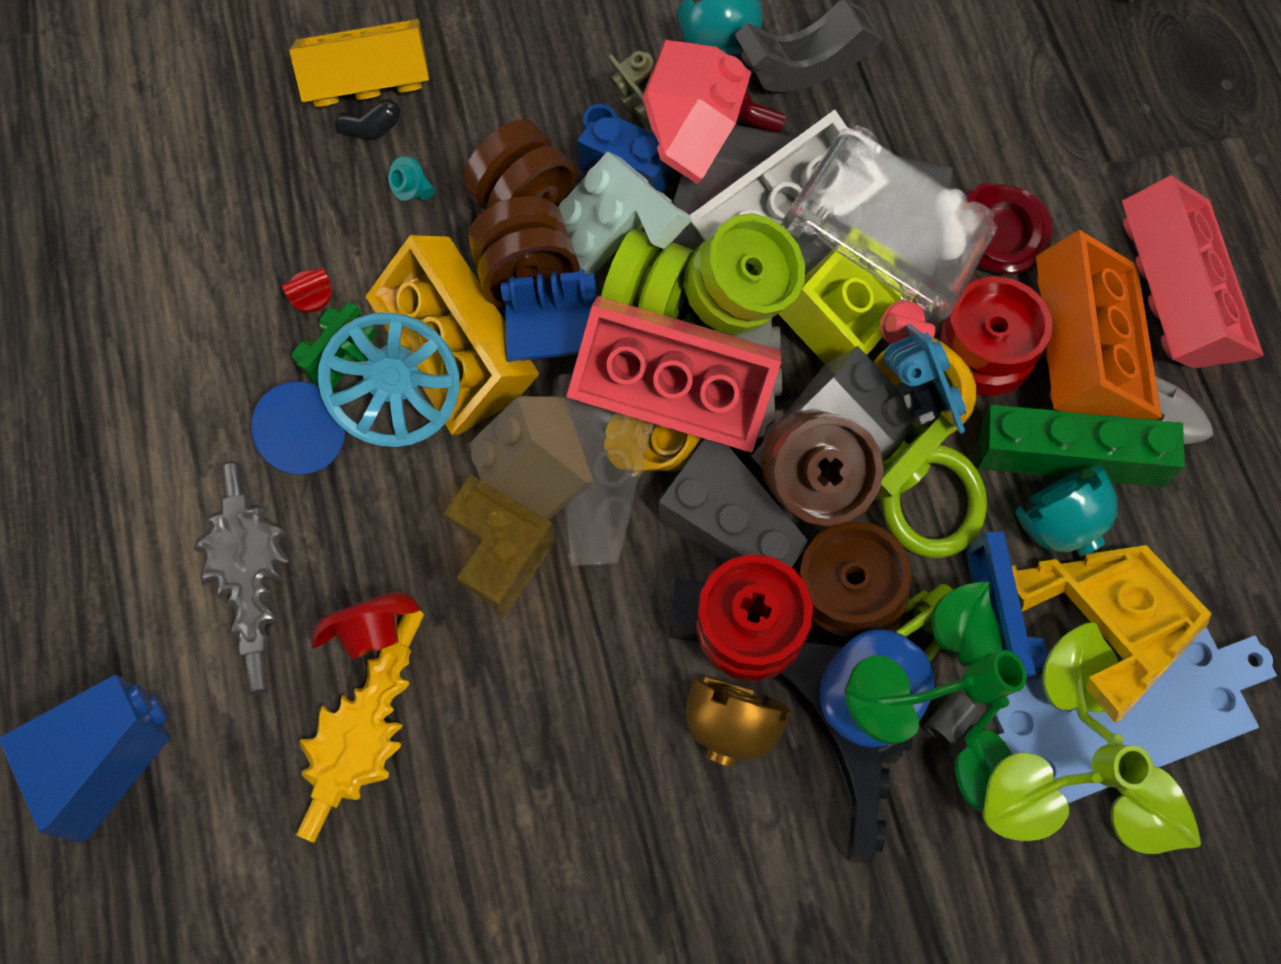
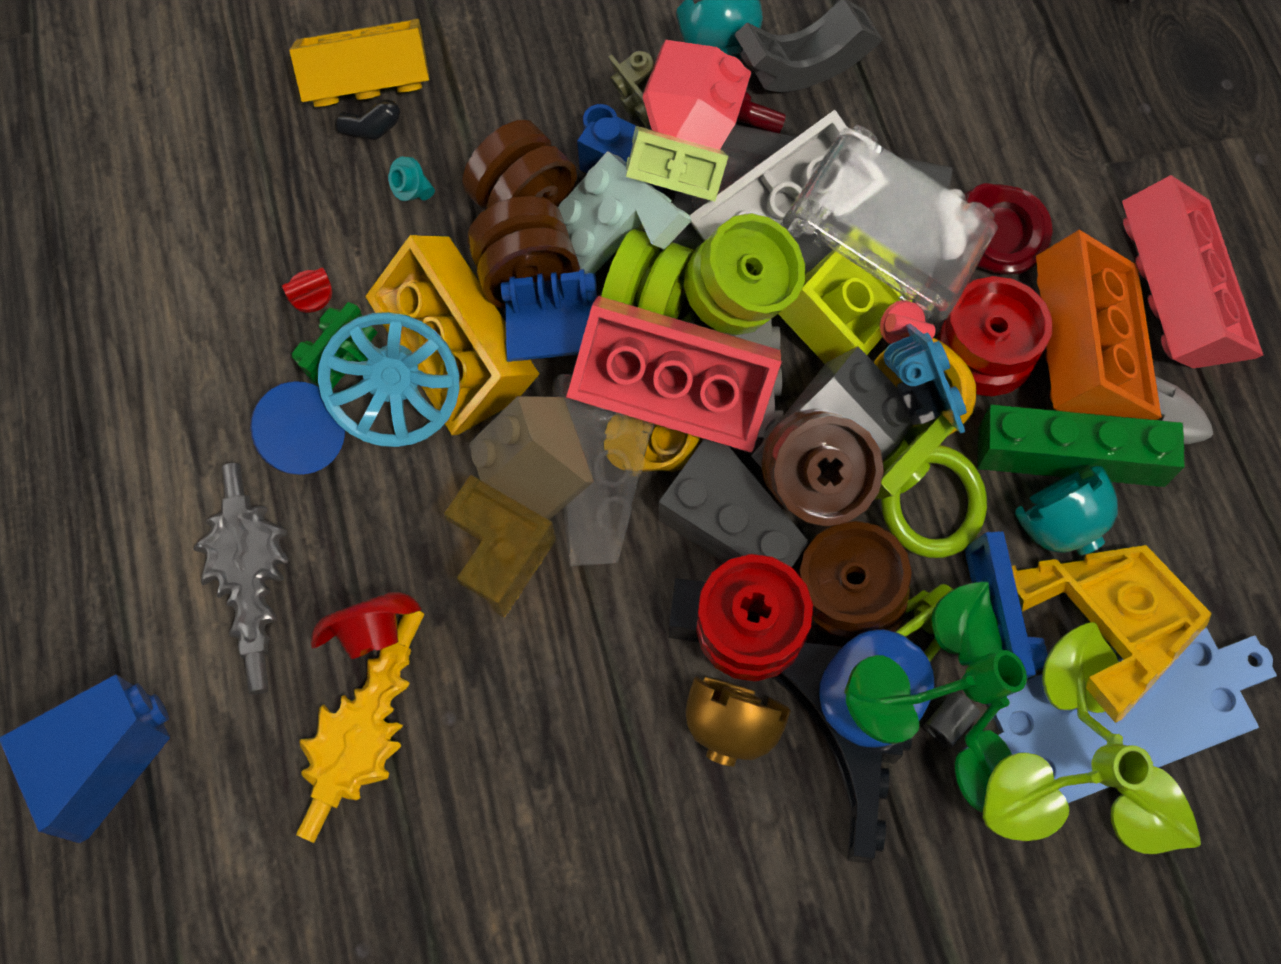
none -> yellowish green hinge [626,126,729,202]

